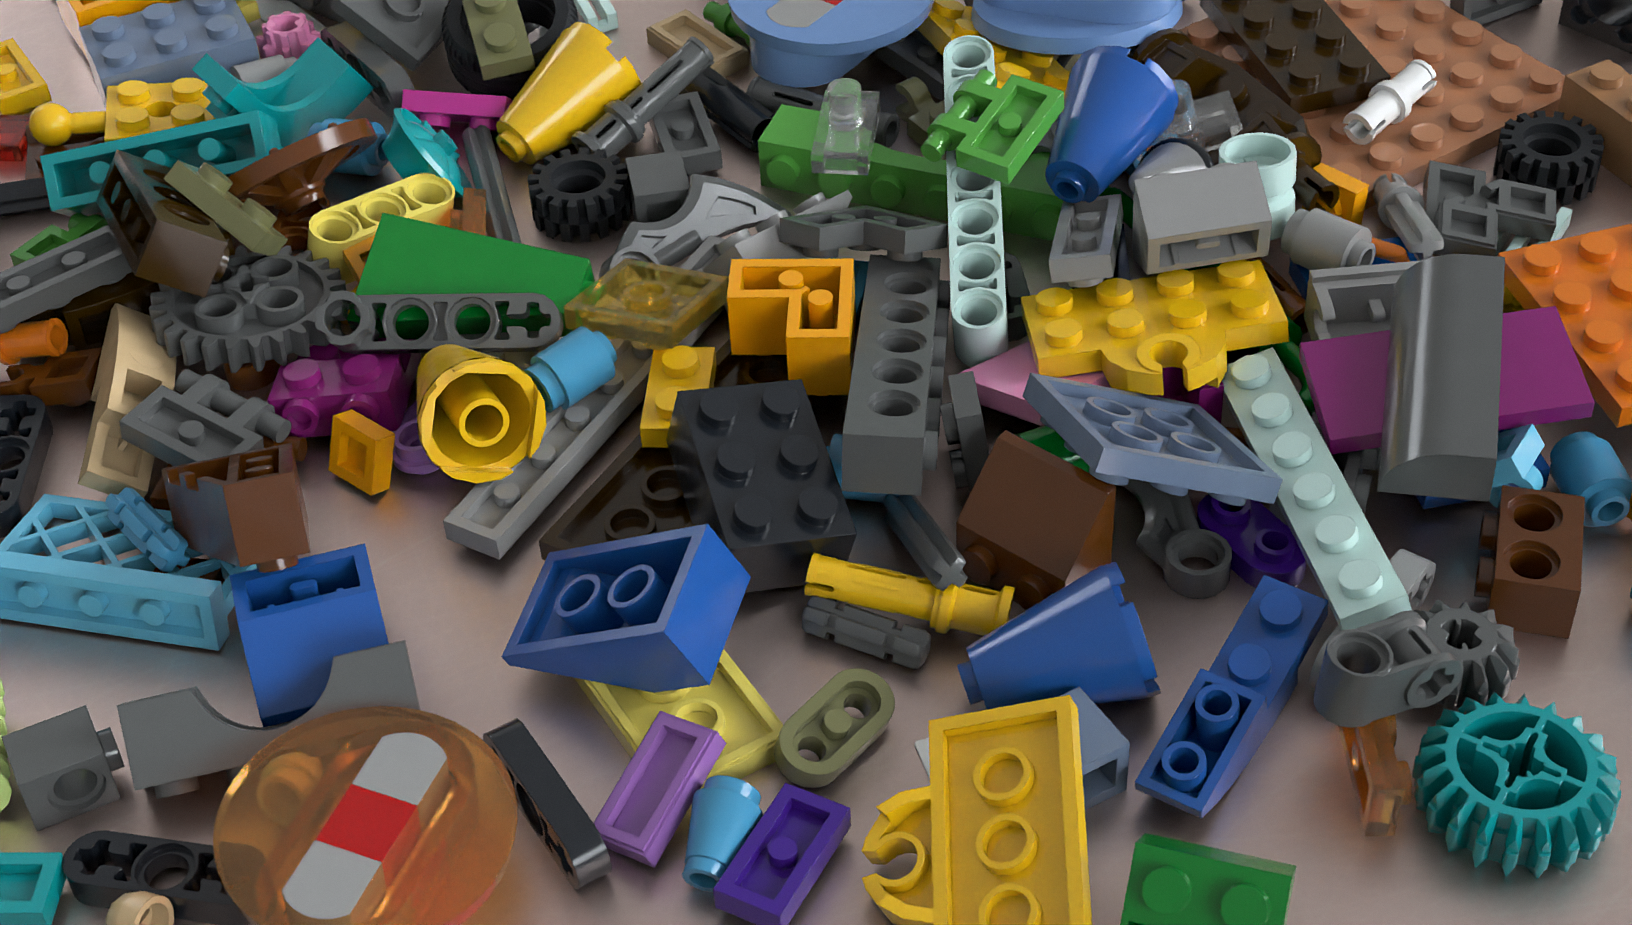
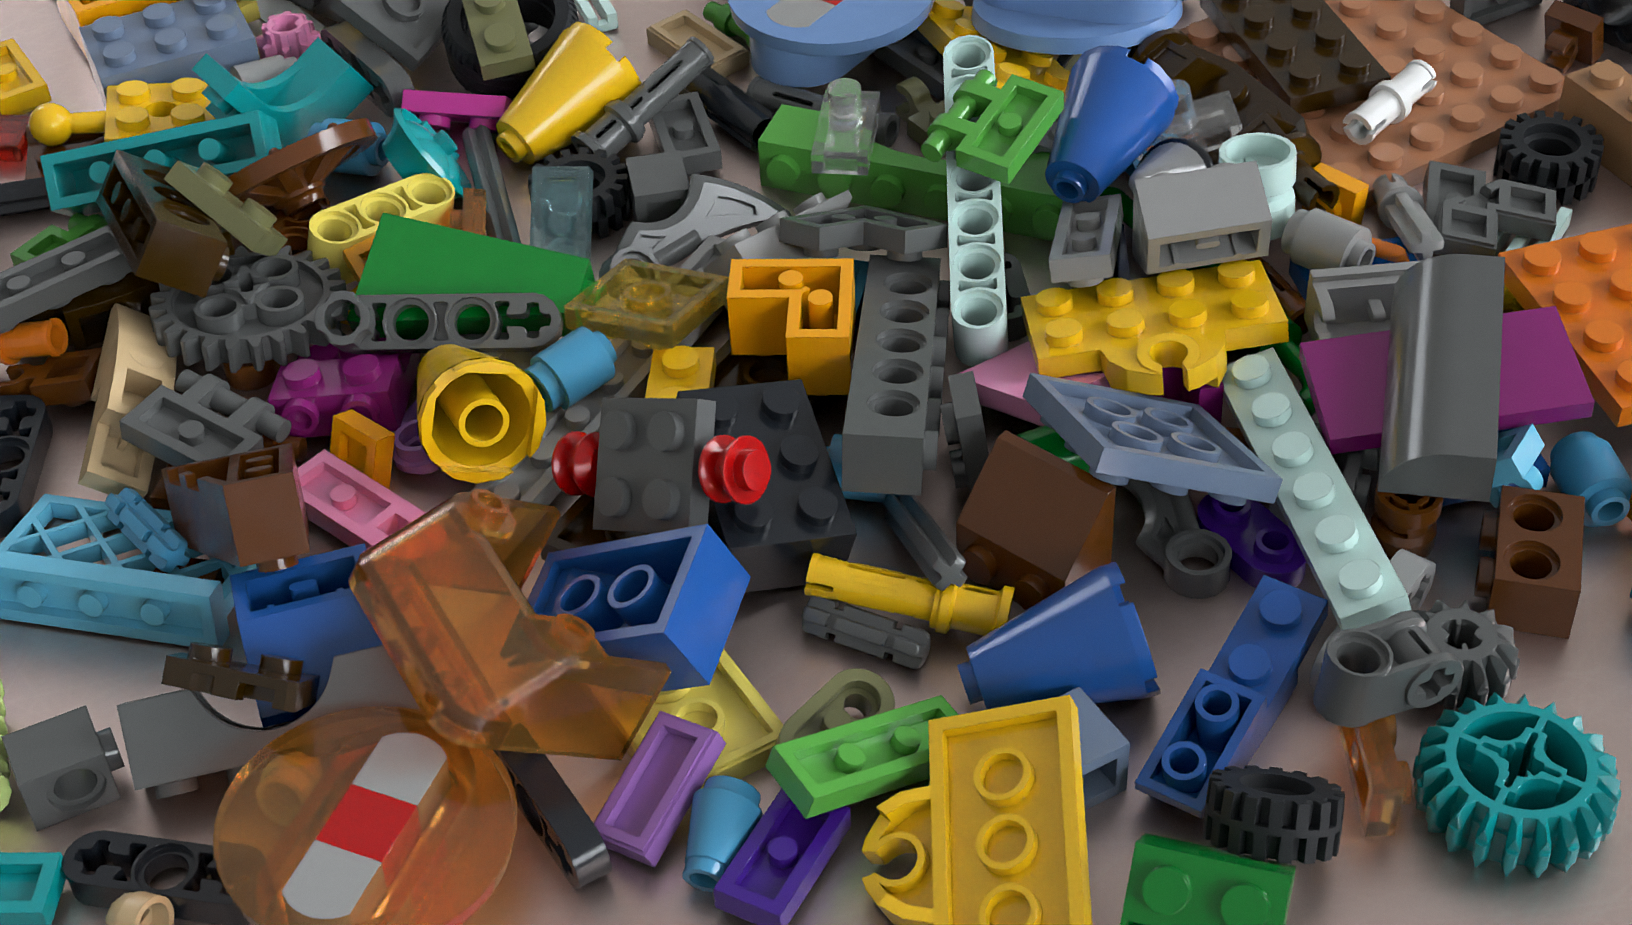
none -> dark brown wing [161,642,320,712]
none -> bright pink plate [297,449,448,582]
none -> clear orange windscreen [348,489,672,761]
none -> clear light blue plate [530,166,594,263]
none -> dark grey plate [551,398,771,533]
none -> bright green plate [765,695,958,819]
none -> black tyre [1203,765,1345,864]
none -> reddish brown wheel [1370,483,1443,560]
none -> reddish brown tile [1544,0,1604,73]

